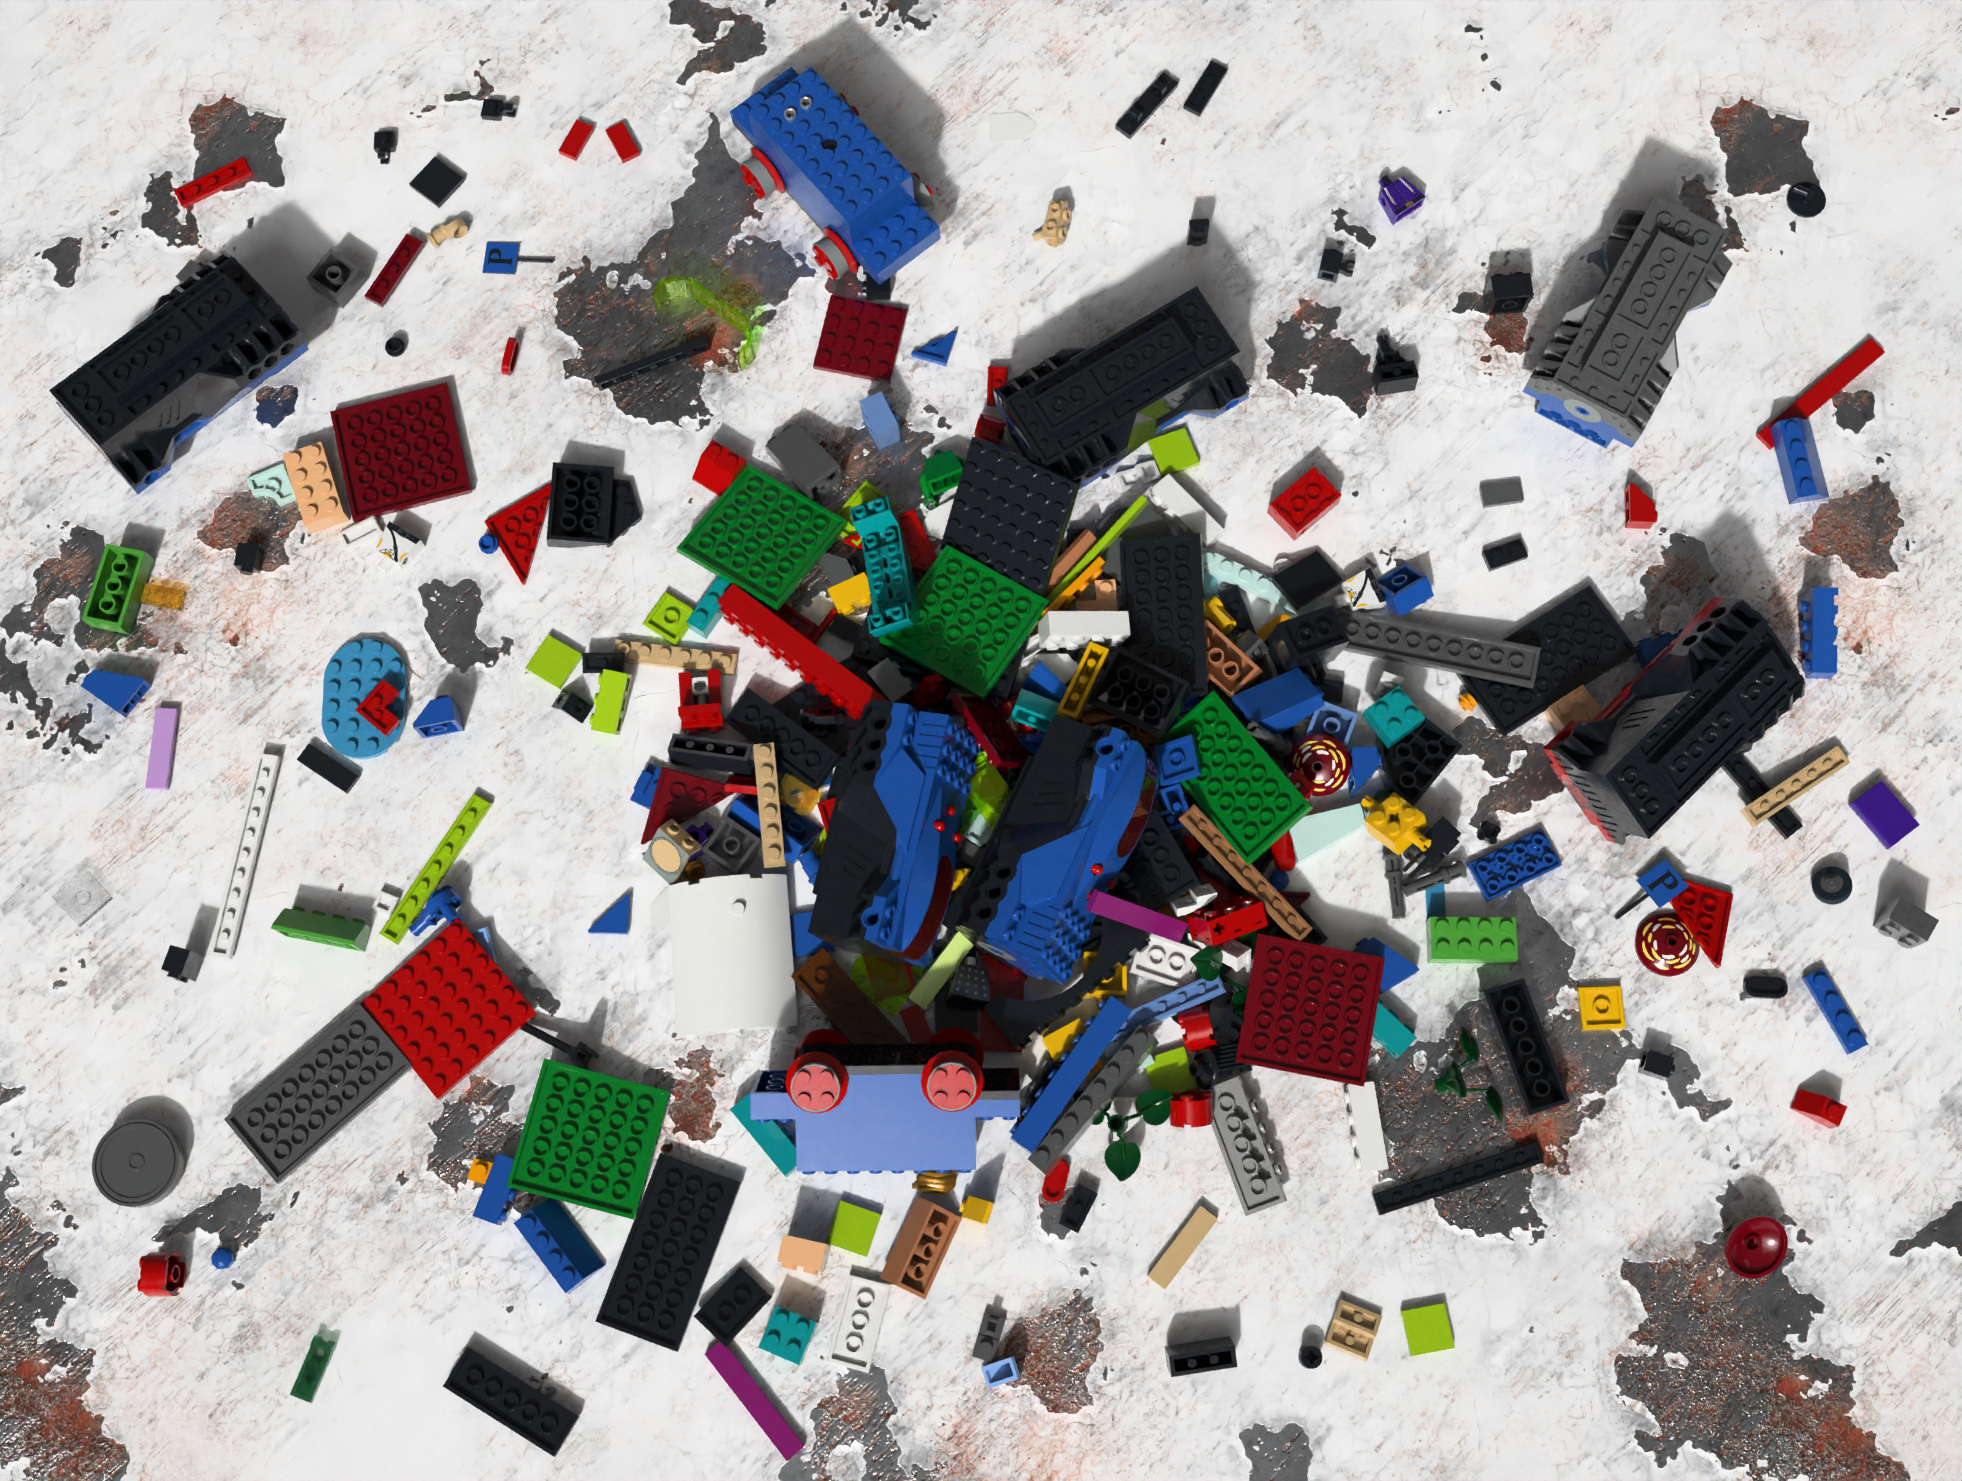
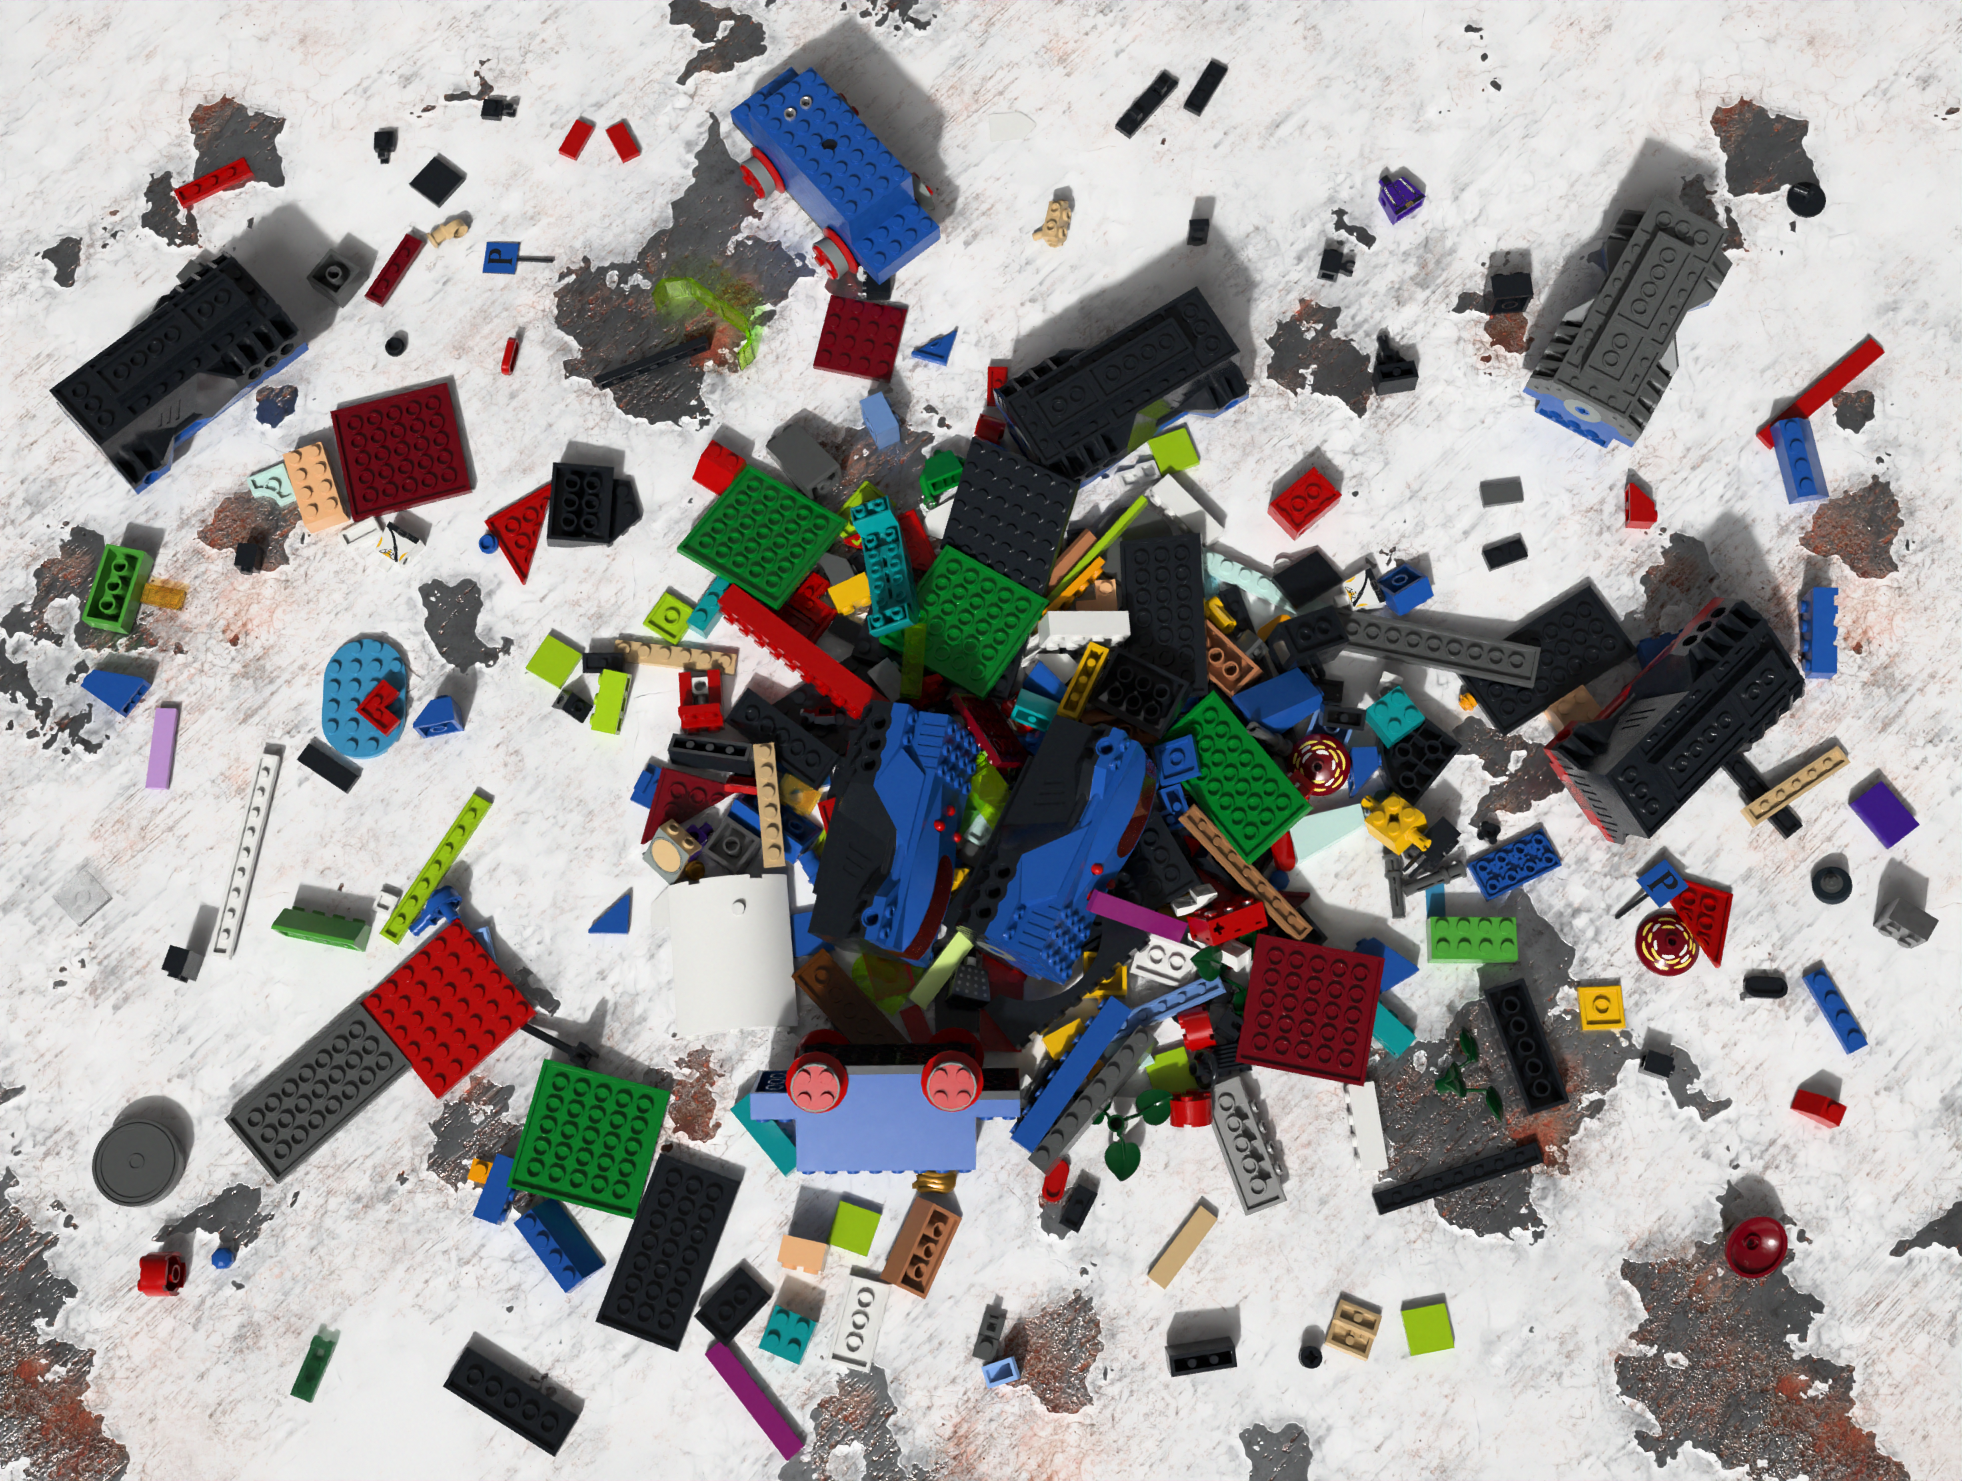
yellow slope [959,1196,994,1226] -> none
none -> red plate [788,572,832,626]
none -> clear neon green tile [899,623,927,700]
none -> black brick [1318,703,1367,731]

